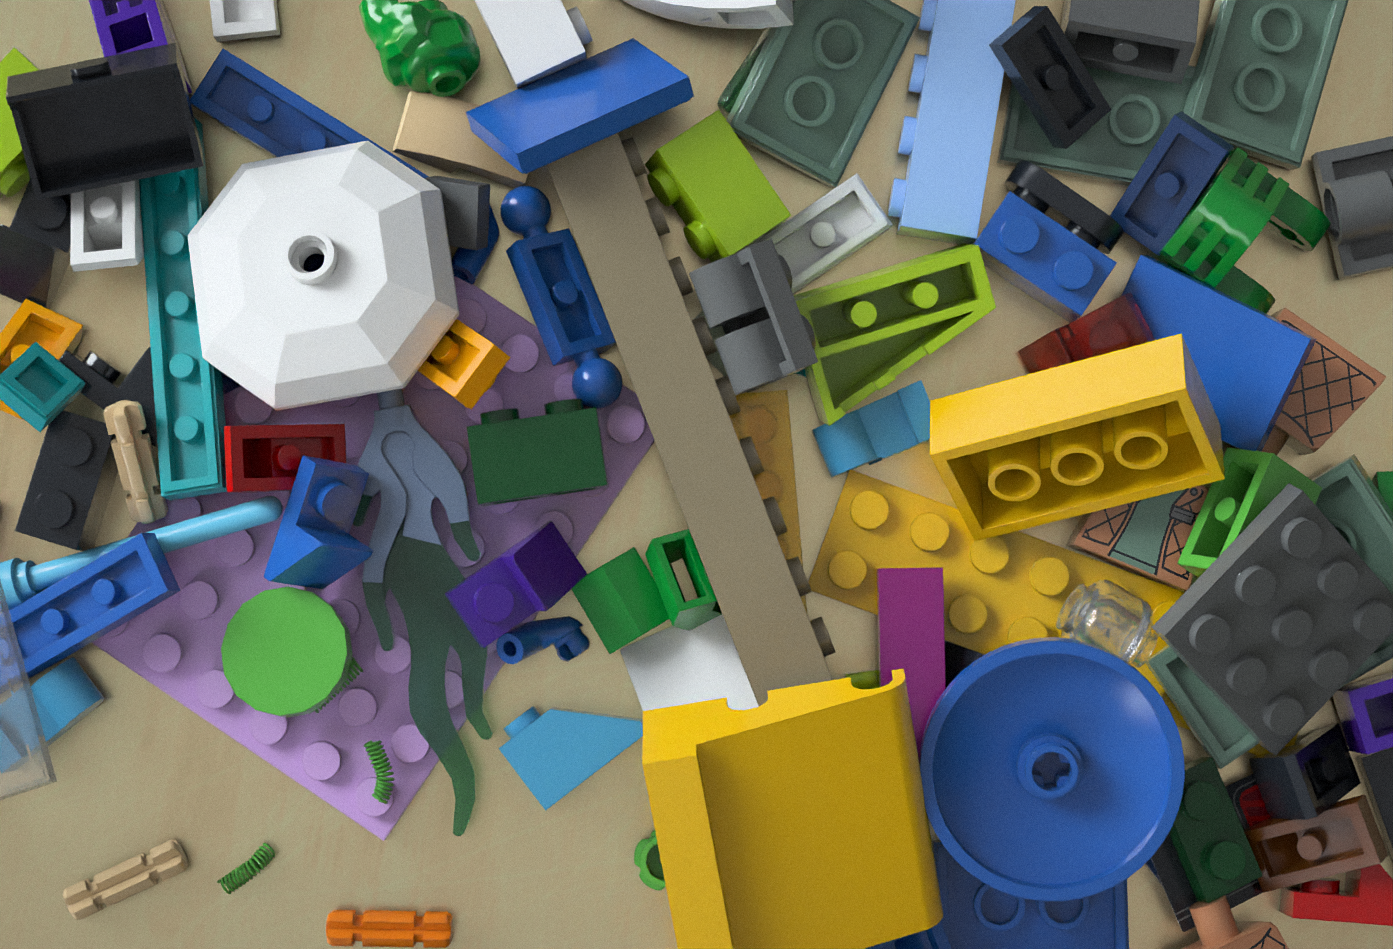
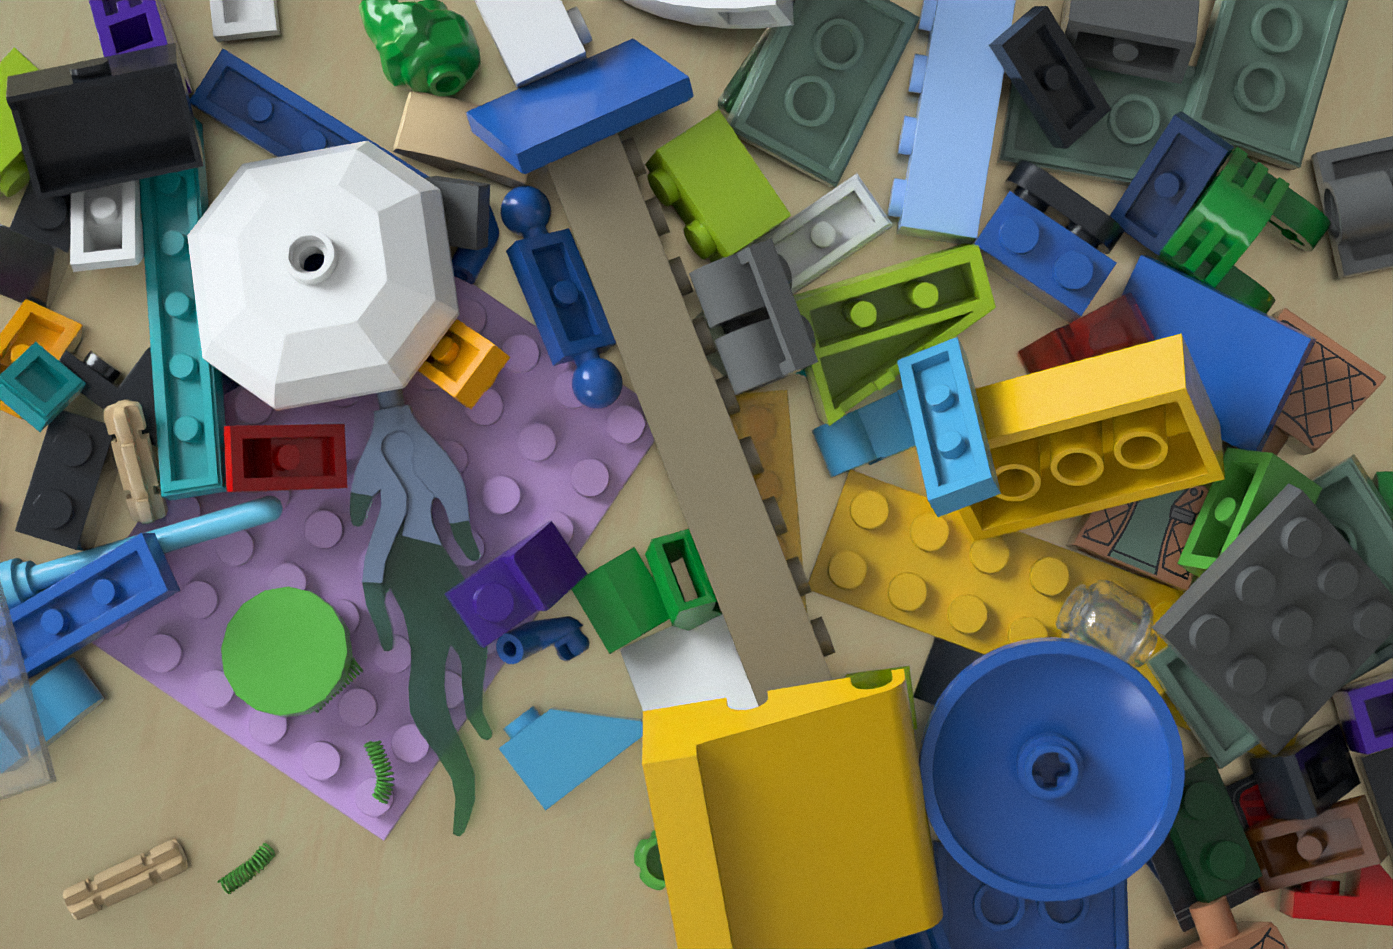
blue slope [263,455,373,589] -> none
orange axle [326,910,453,948] -> none
dark green brick [467,399,609,507] -> none
magenta tile [877,567,946,759] -> none
none -> dark azure plate [897,337,1001,517]

